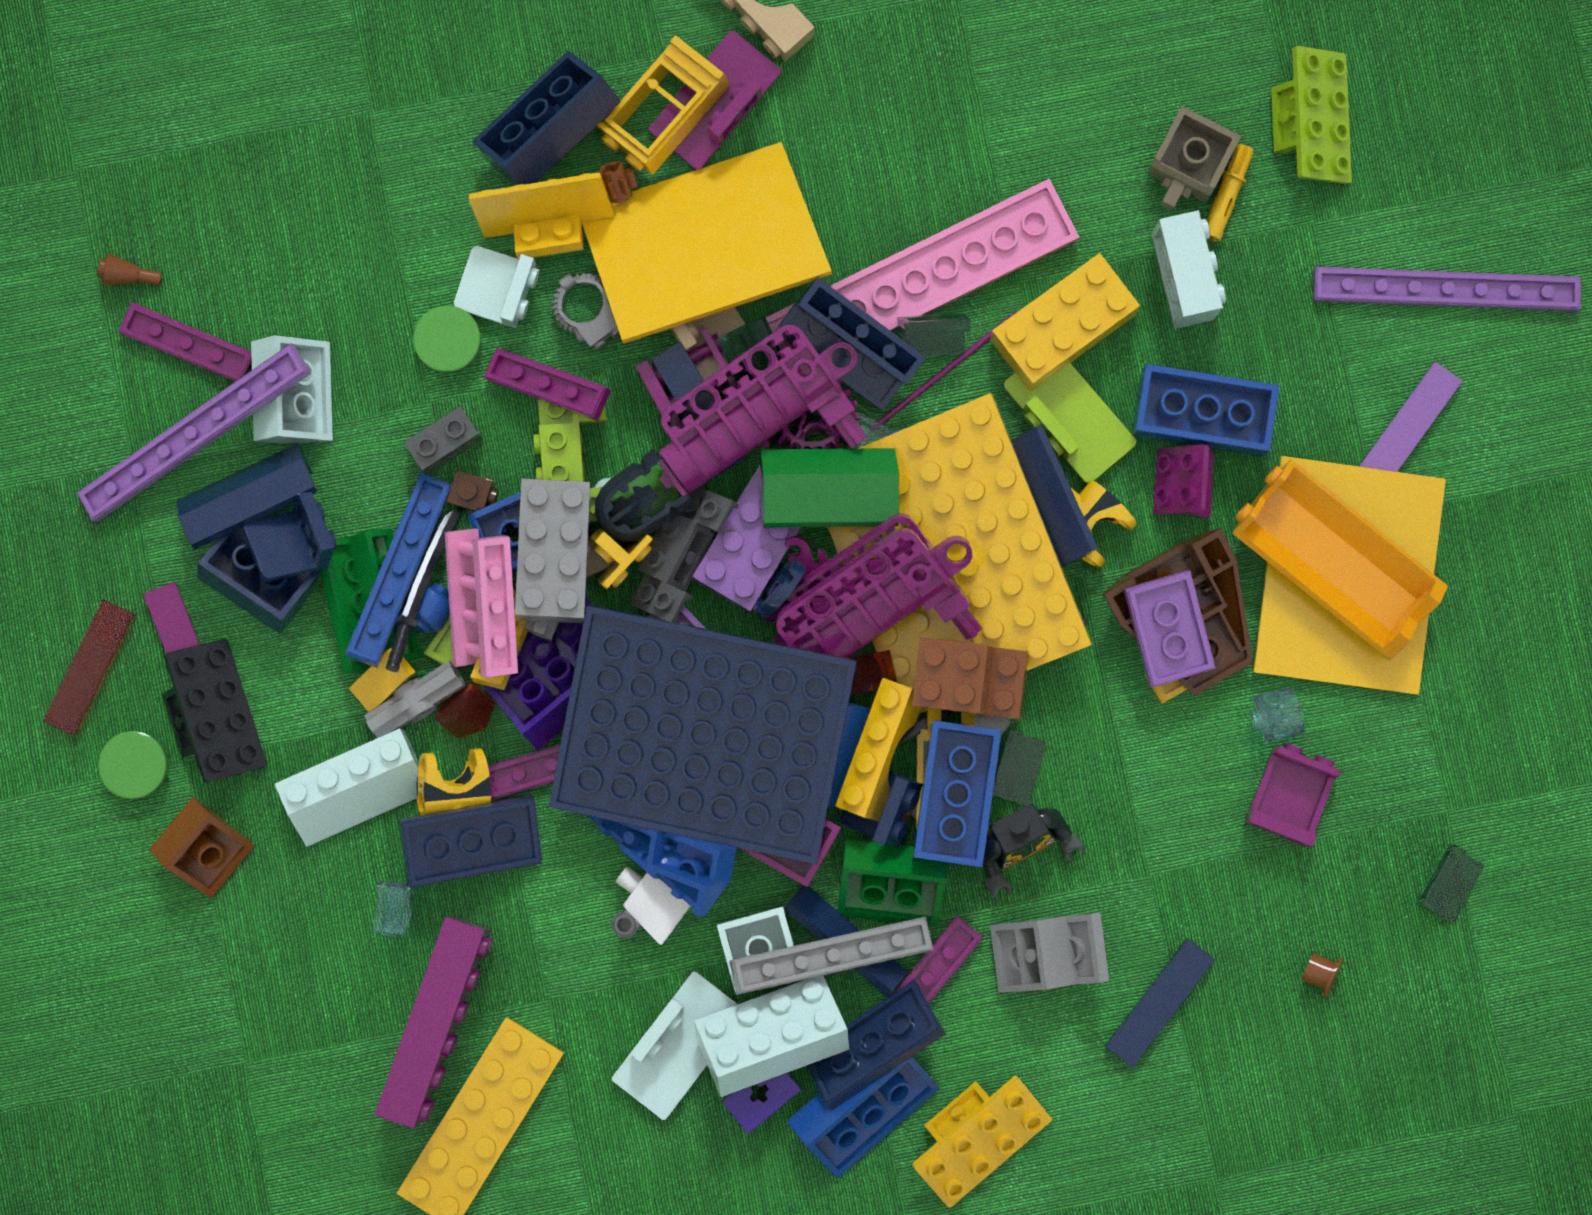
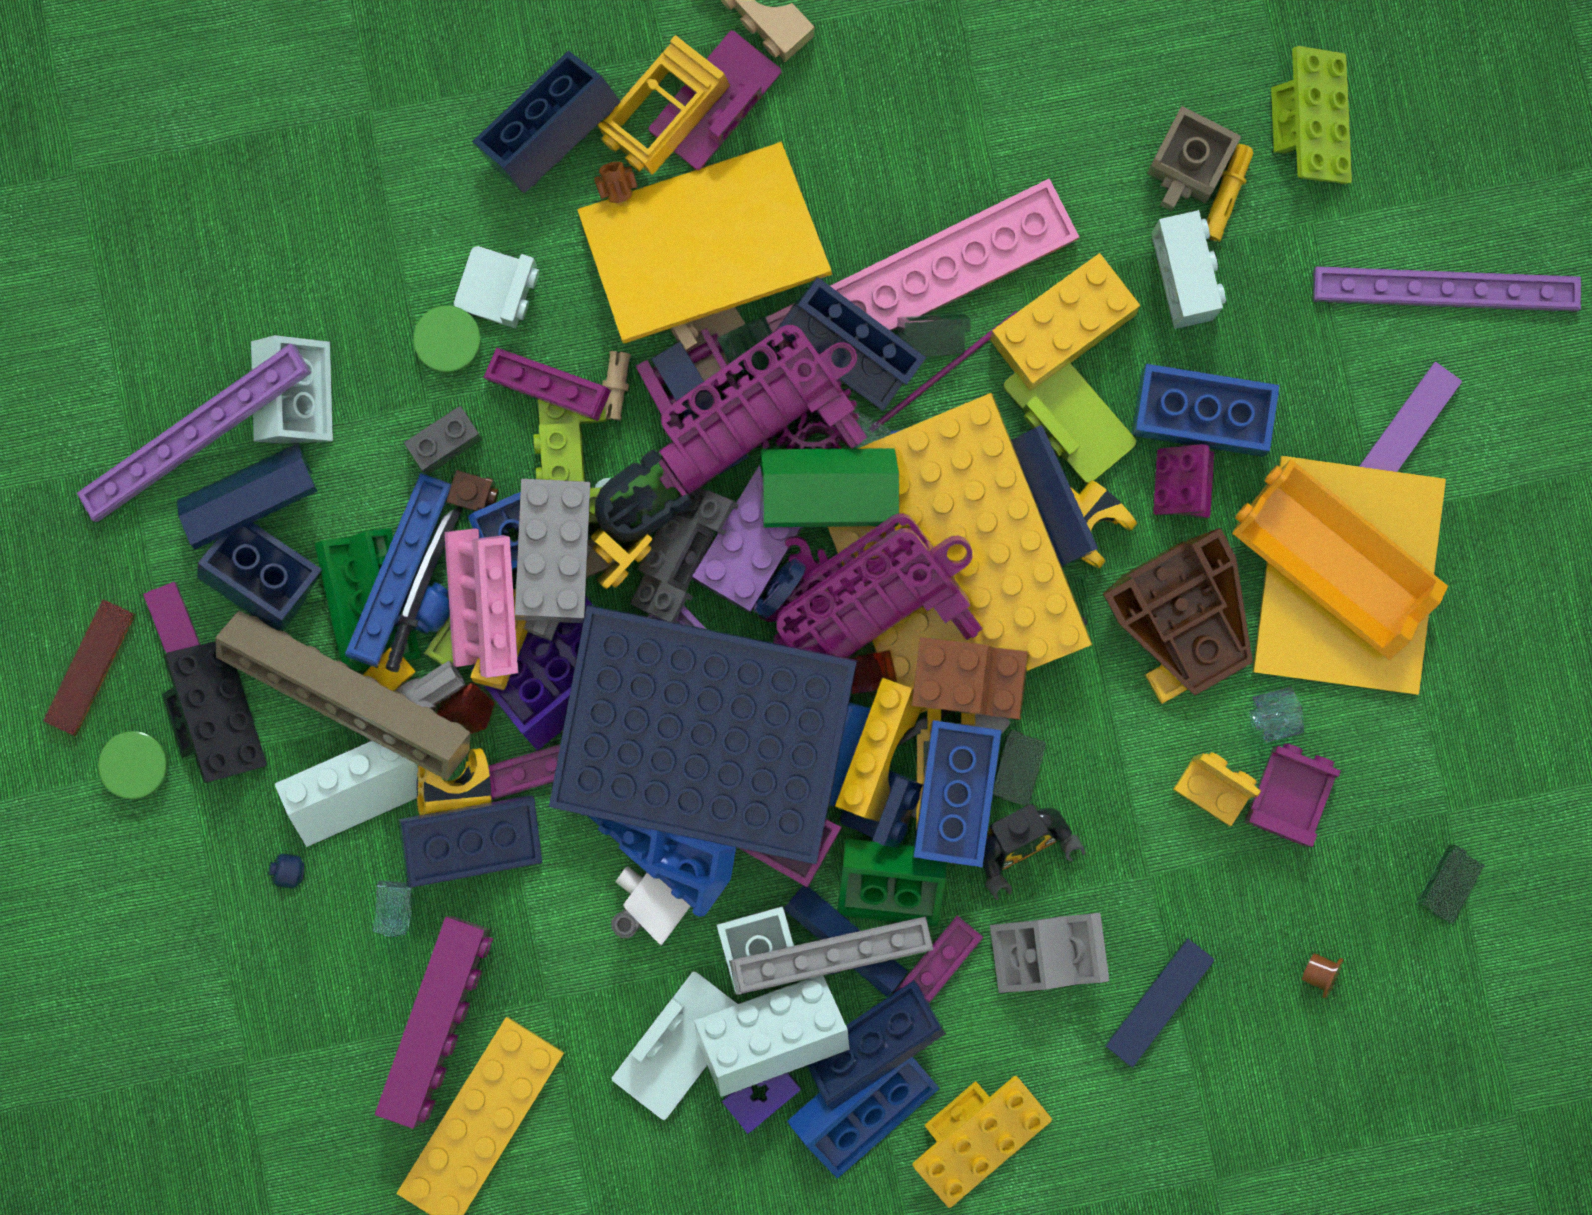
dark orange cone [97,253,162,286] -> none
magenta tile [118,302,252,382] -> none
dark orange slope [149,797,255,898] -> none
dark blue bracket [243,491,336,582] -> none
yellow bracket [469,173,614,260] -> none
light grey piece [552,273,619,350] -> none
medium lavender tile [1123,570,1216,688] -> none
none -> dark tan brick [215,610,470,780]
none -> dark blue piece [268,853,304,889]
none -> tan pin [602,351,631,421]
none -> yellow bracket [1173,752,1261,827]

